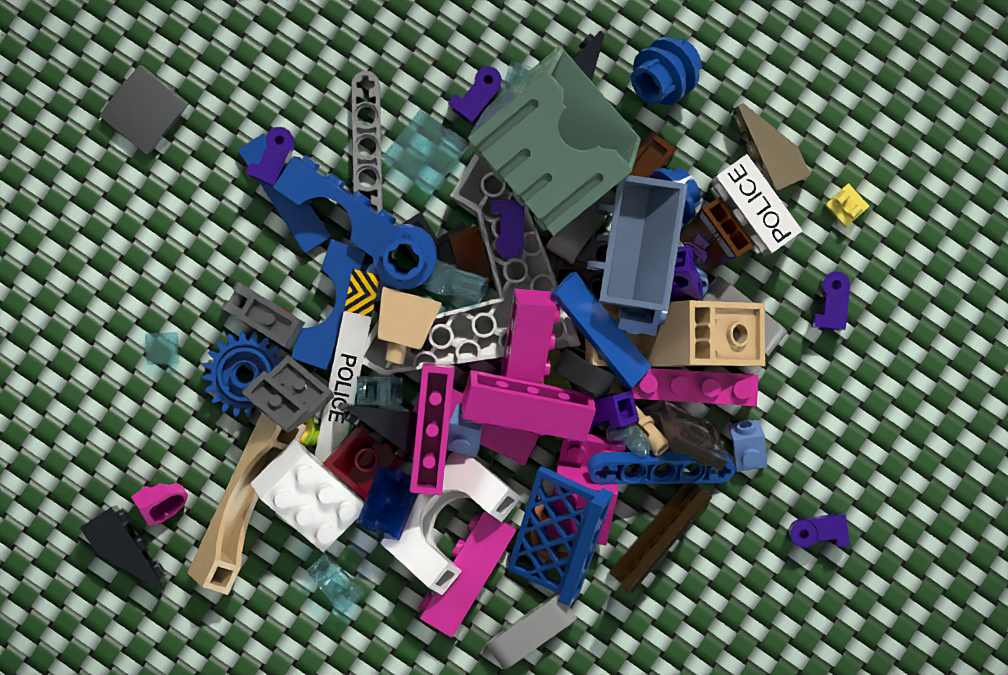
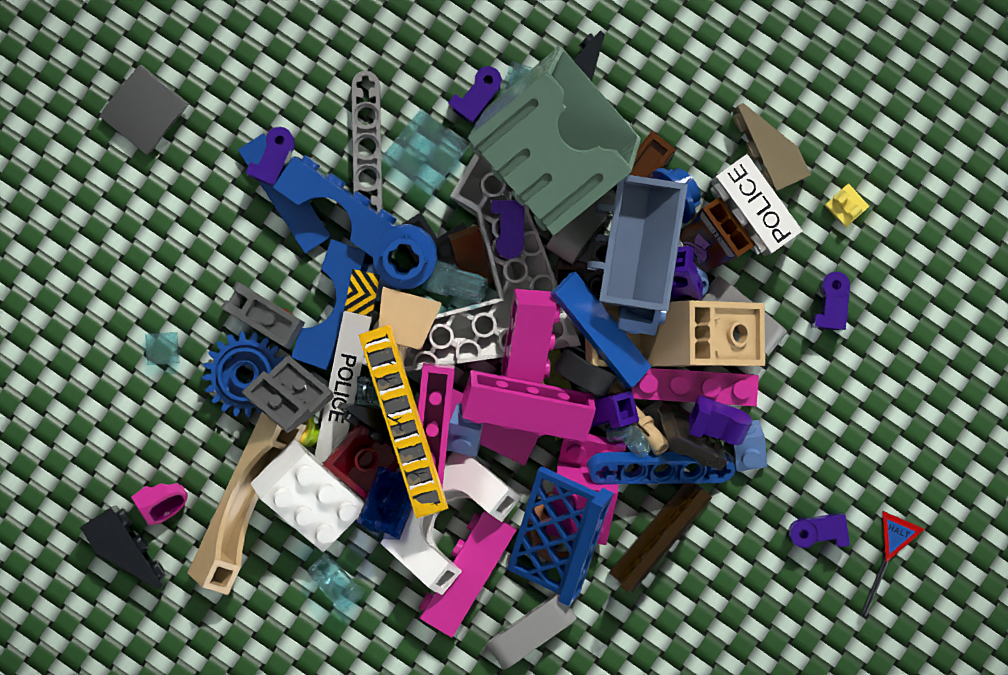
blue piece [629,37,703,105] -> none
none -> tile [358,325,448,519]
none -> dark purple leg [689,395,753,445]
none -> piece [861,511,925,617]

